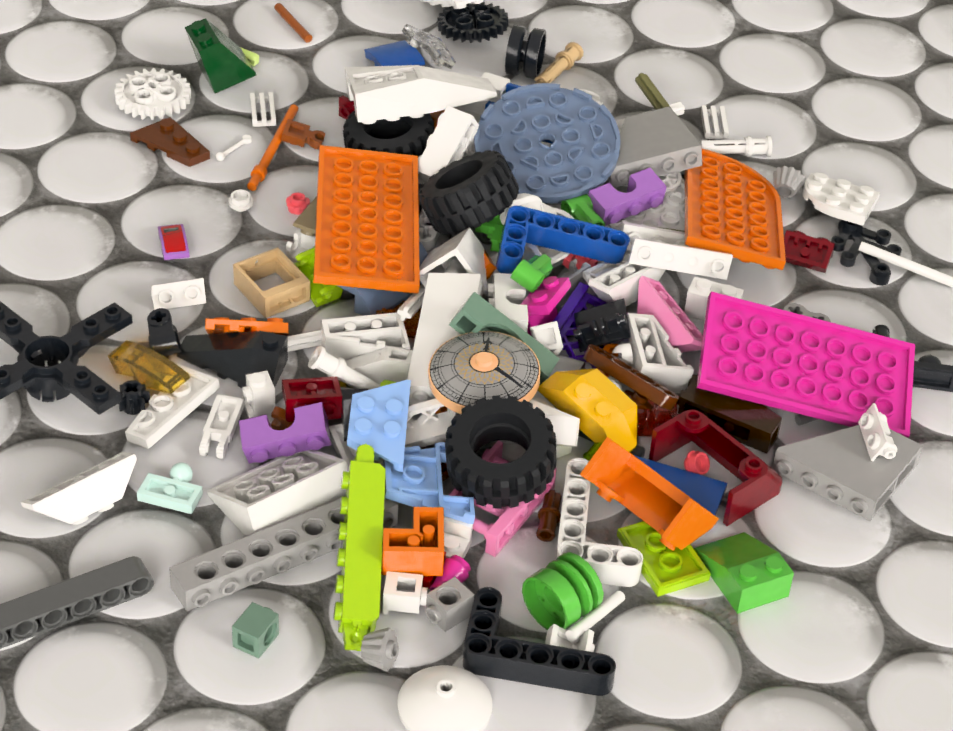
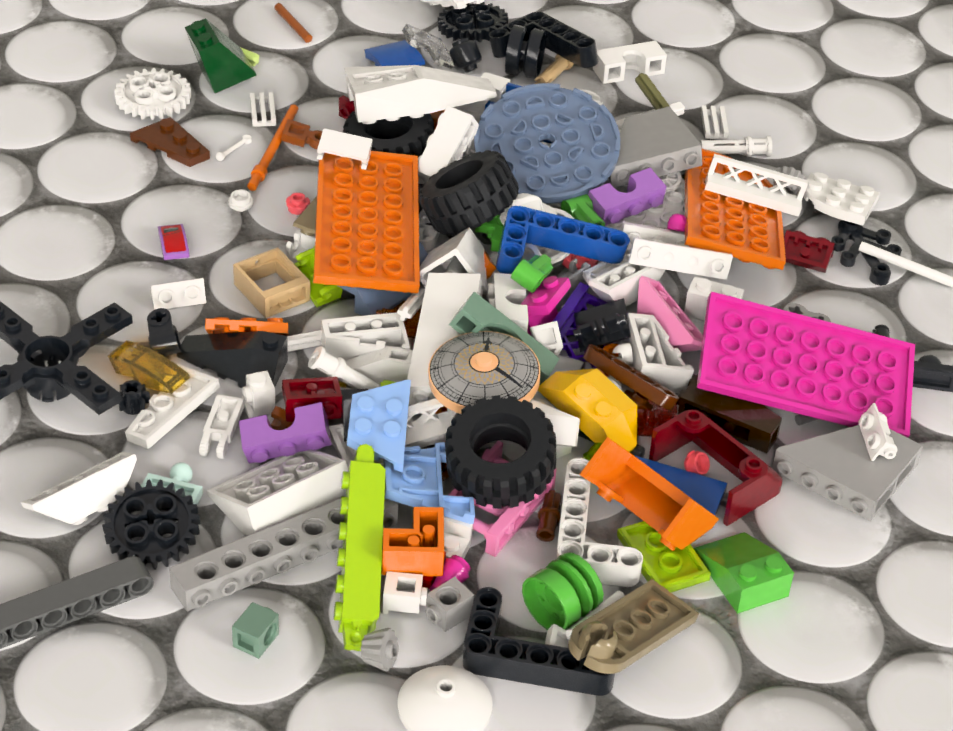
none -> black gear [102,479,201,570]
none -> white hinge [317,128,372,170]
none -> black head [449,38,482,73]
none -> black beam [489,12,599,68]
none -> dark tan plate [568,579,699,674]
none -> white arch [593,41,667,84]
none -> dark pink hinge [667,213,686,232]
none -> white fence [705,154,808,217]

